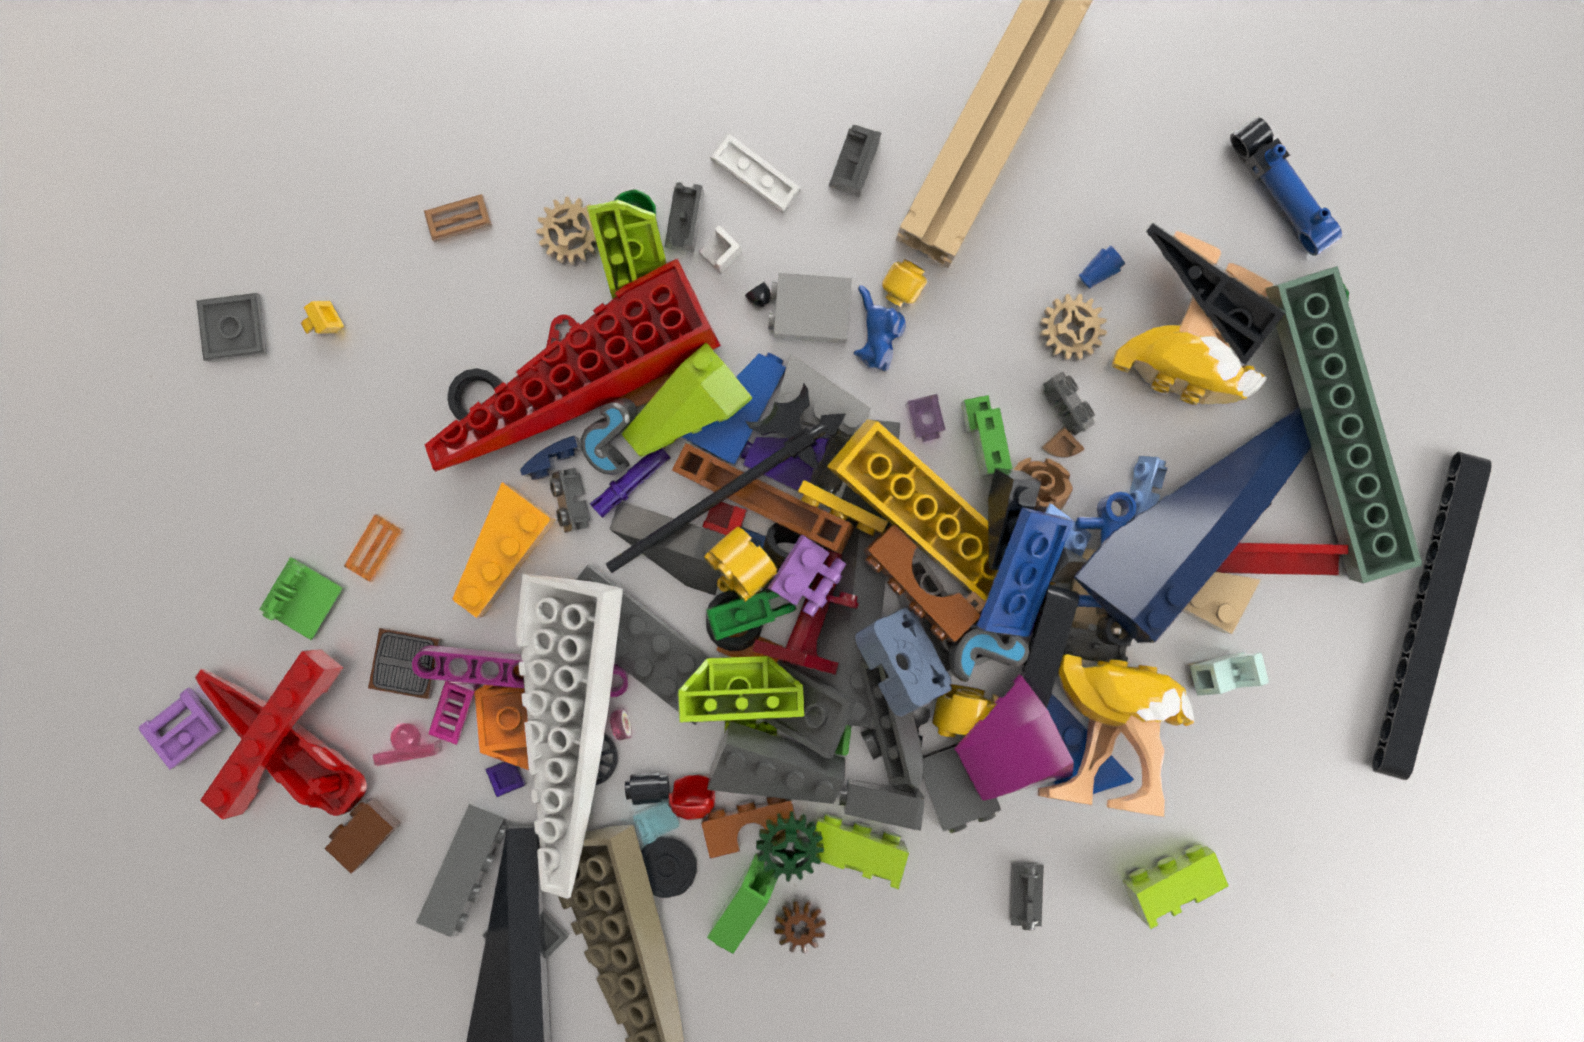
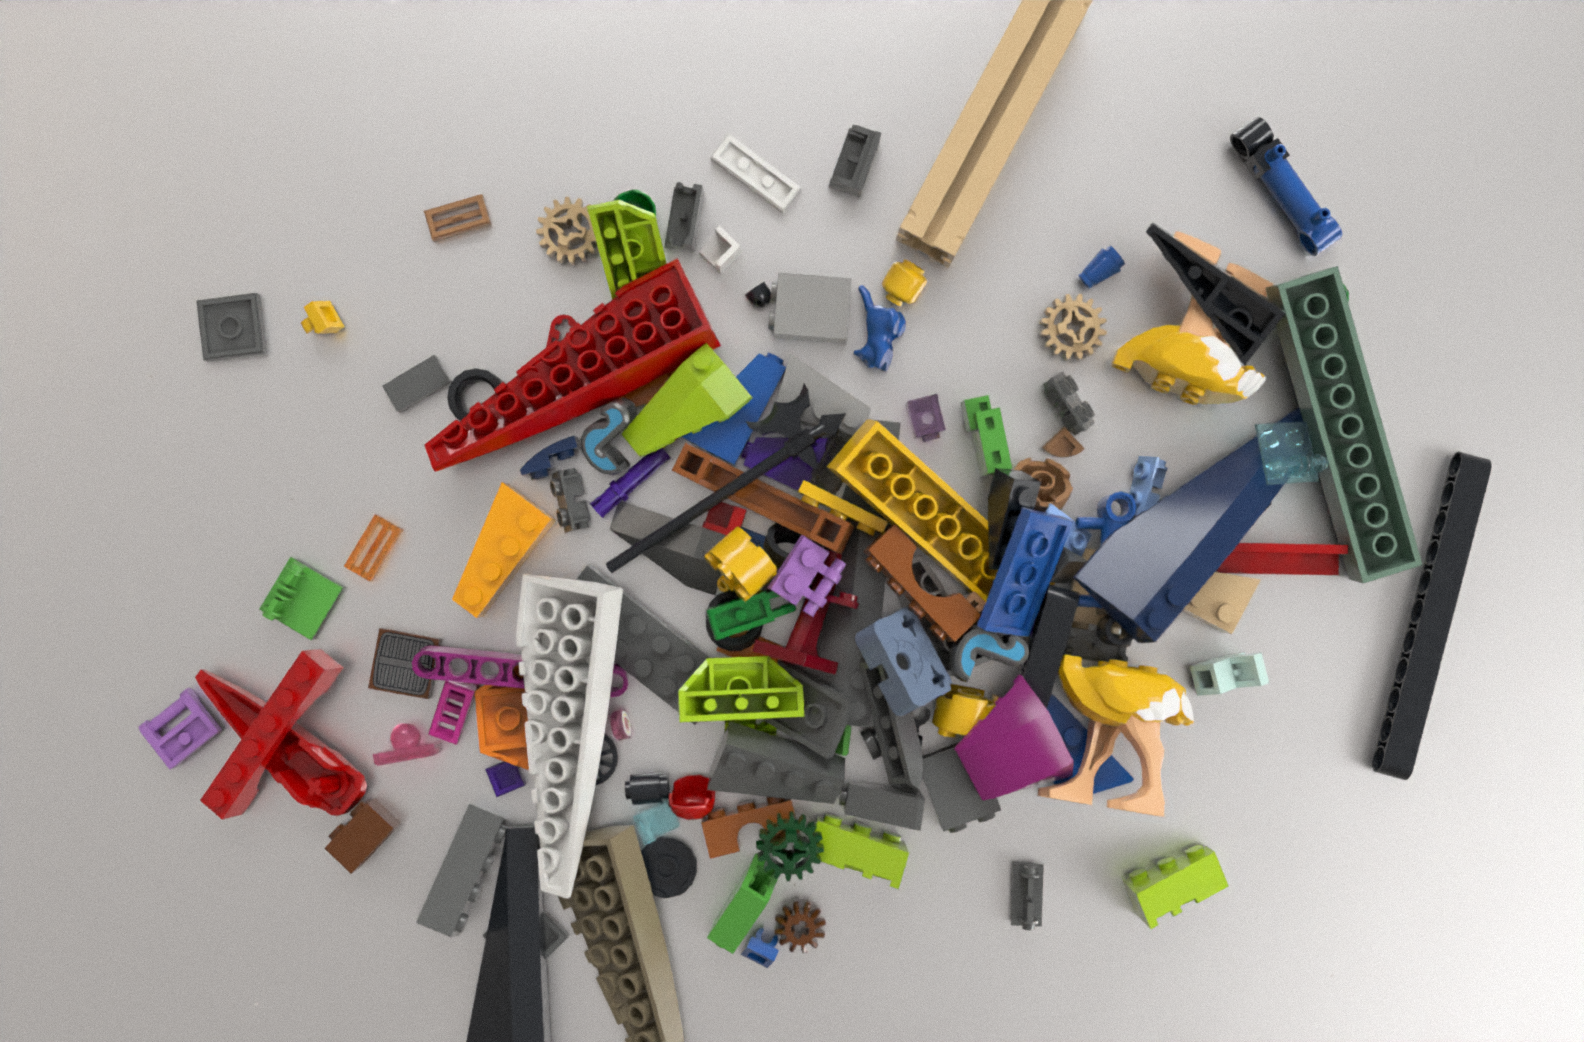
none -> dark grey tile [382,355,452,413]
none -> blue tile [740,927,779,968]
none -> clear light blue hinge [1255,422,1329,485]

